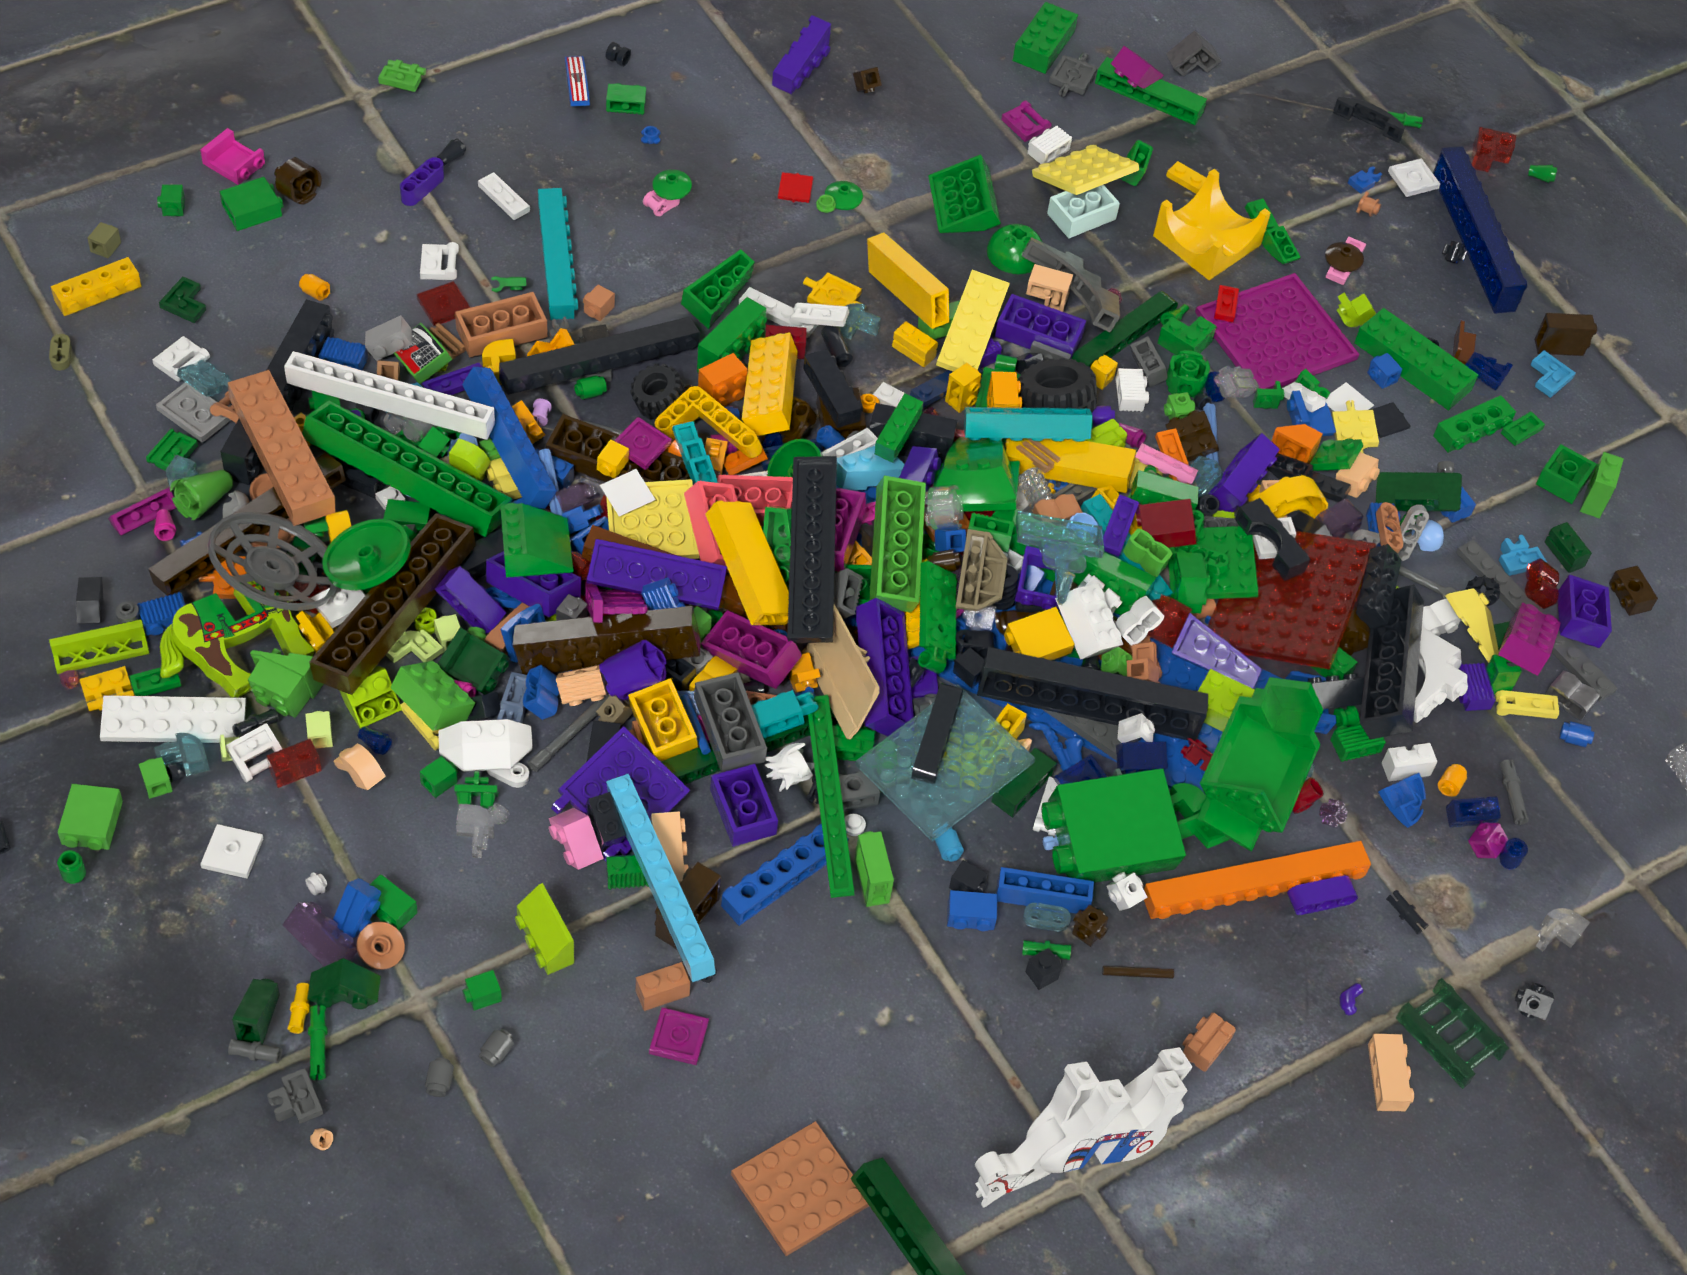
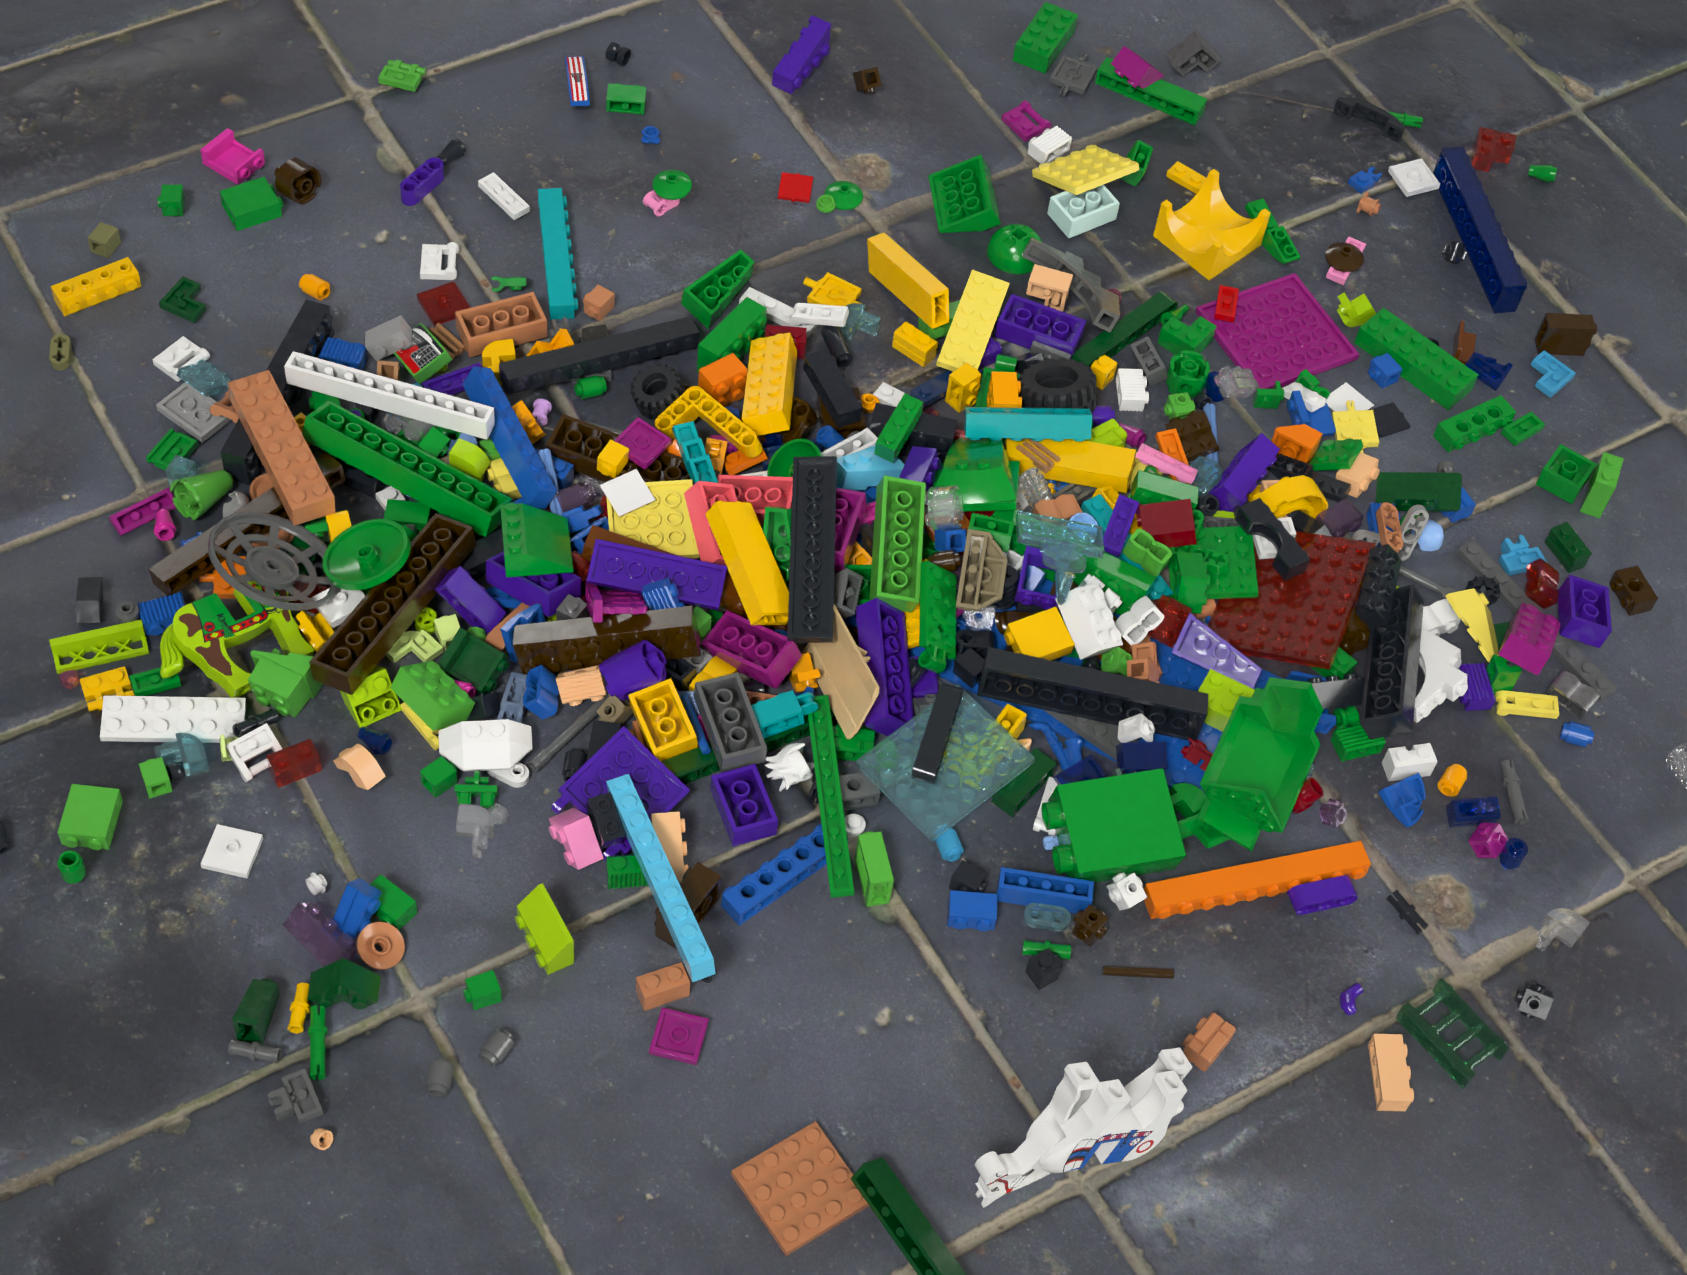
yellowish green brick [306,711,333,749] -> none
none -> black brick [562,748,587,782]

